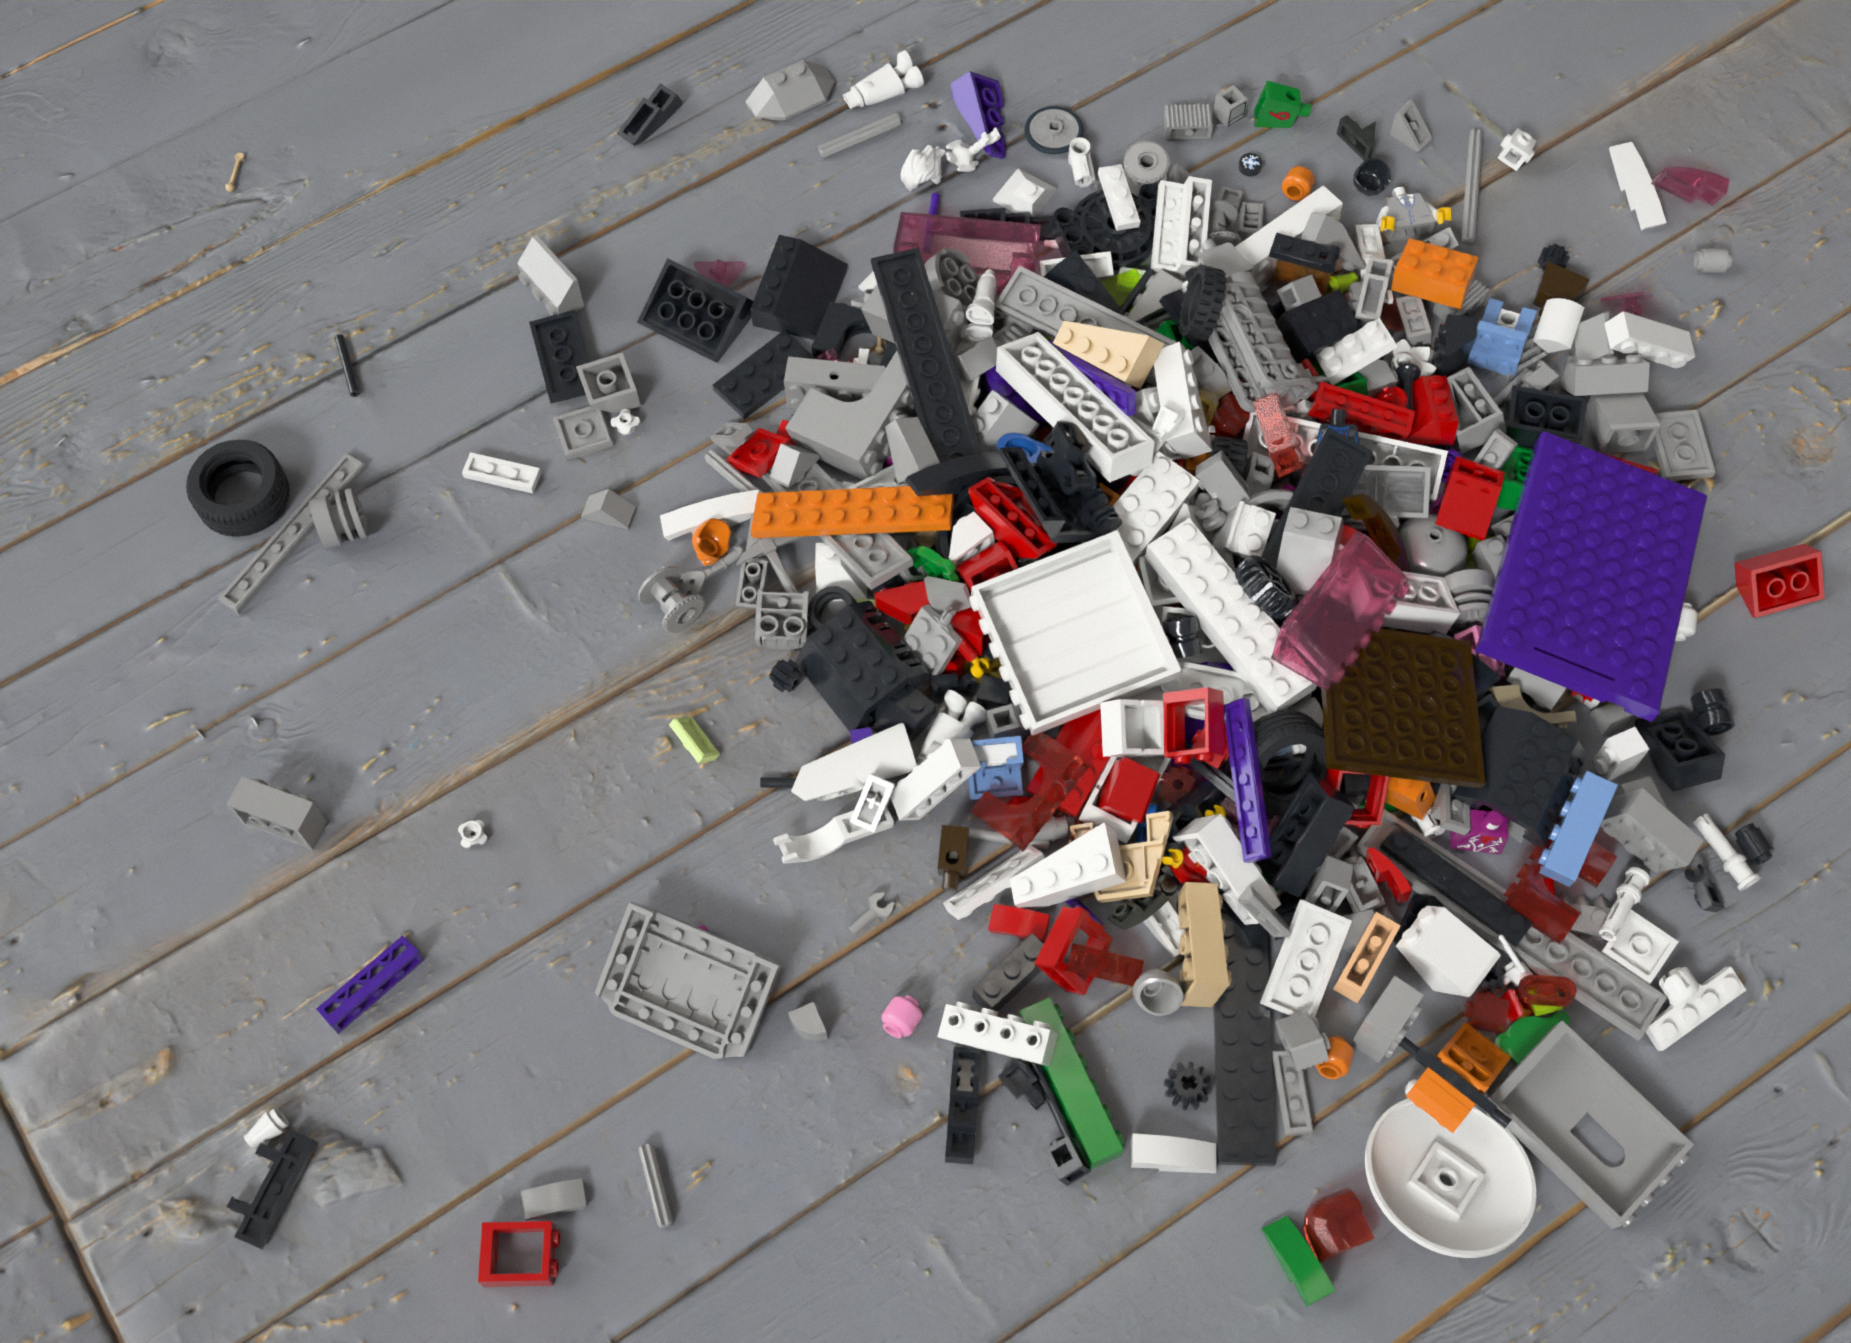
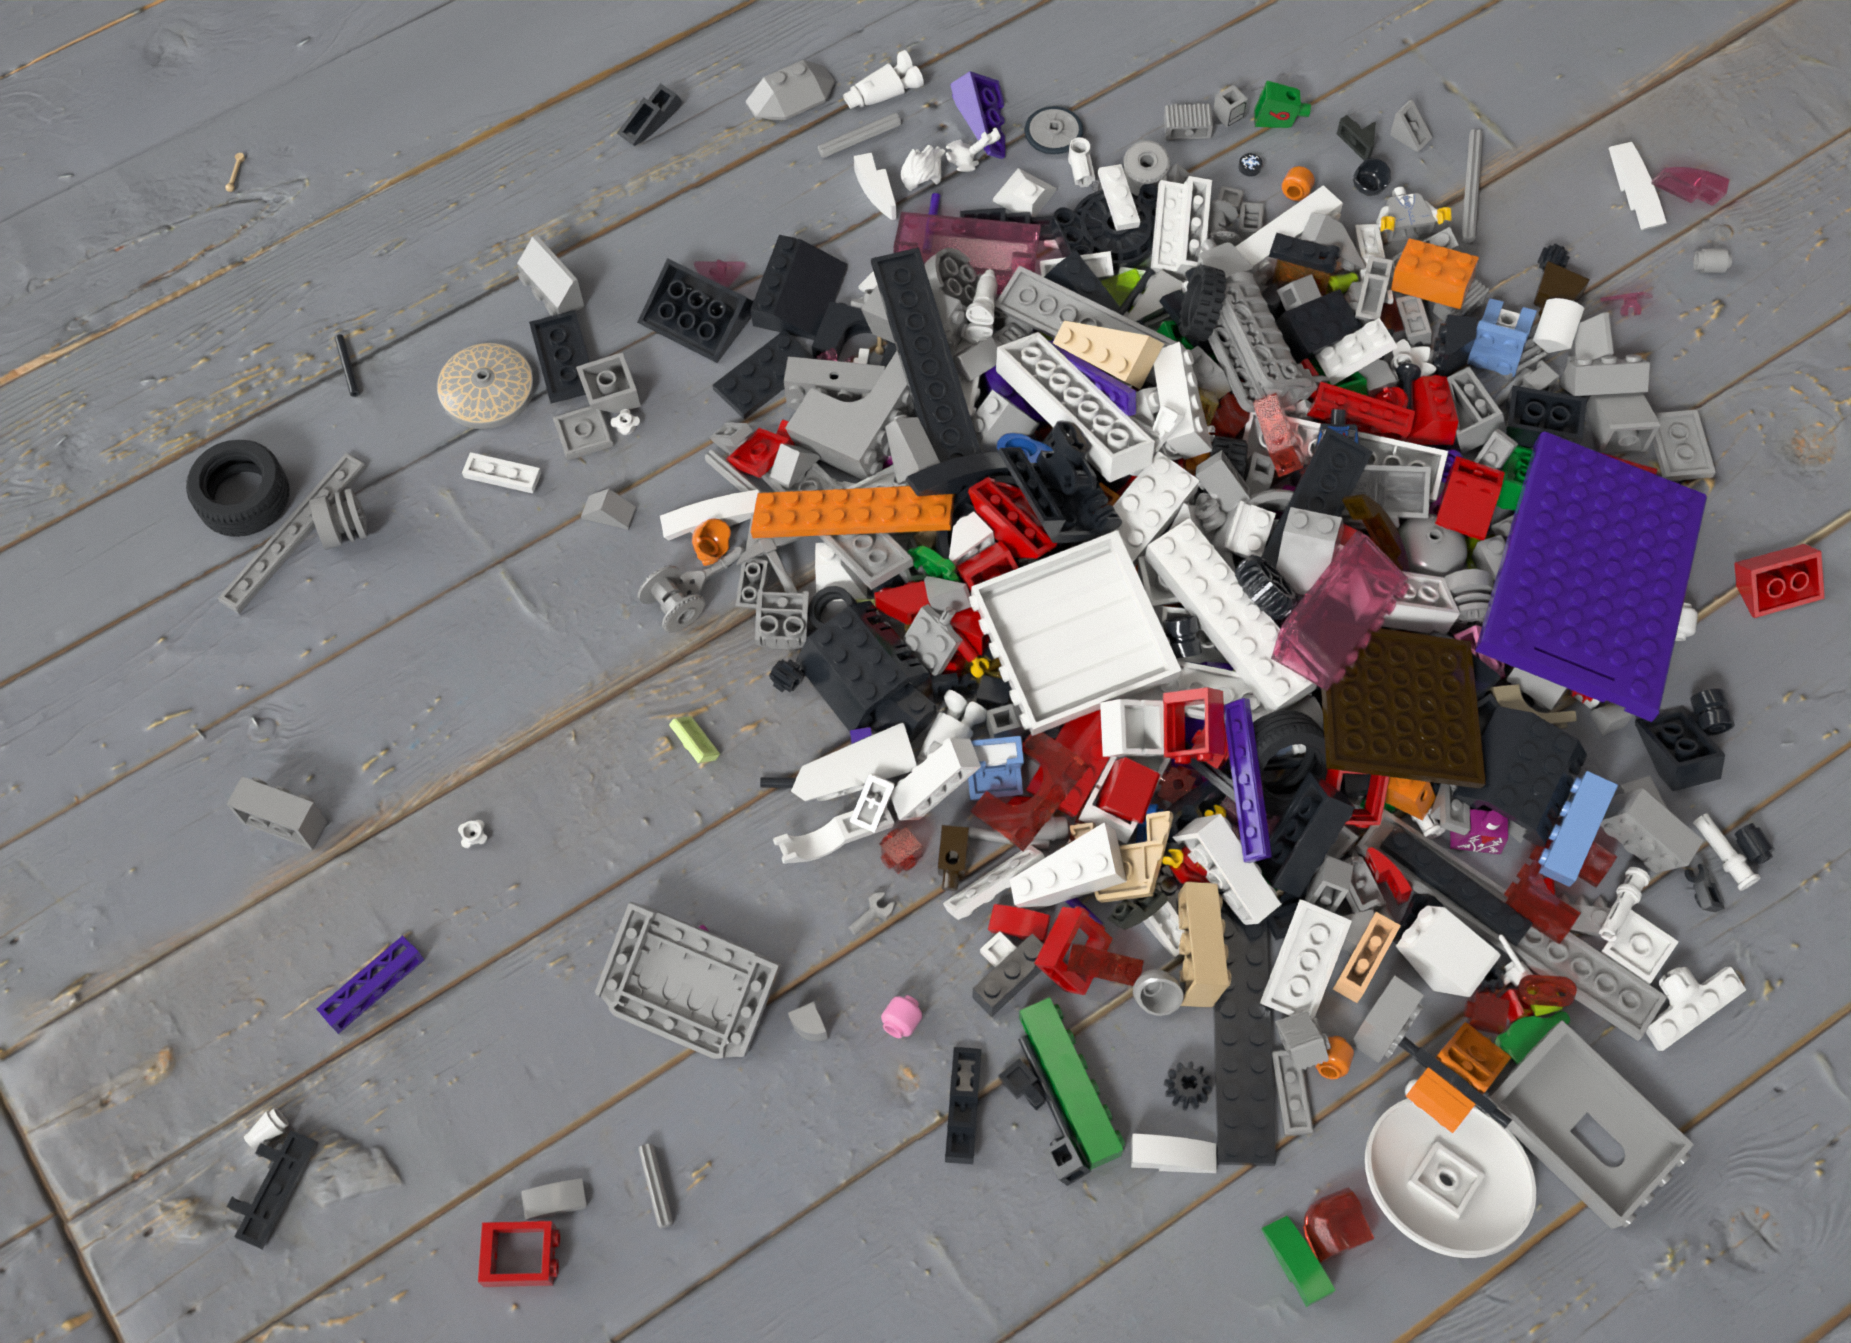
white brick [938,1002,1058,1067] -> none
light grey slope [1238,886,1291,937] -> none
white brick [1498,128,1536,171] -> none
white brick [1593,727,1649,781] -> none
white brick [1605,311,1695,368] -> none
none -> light grey dish [437,343,535,429]
none -> white slope [854,153,896,220]
none -> clear red brick [879,827,923,874]
none -> white plate [980,931,1016,967]

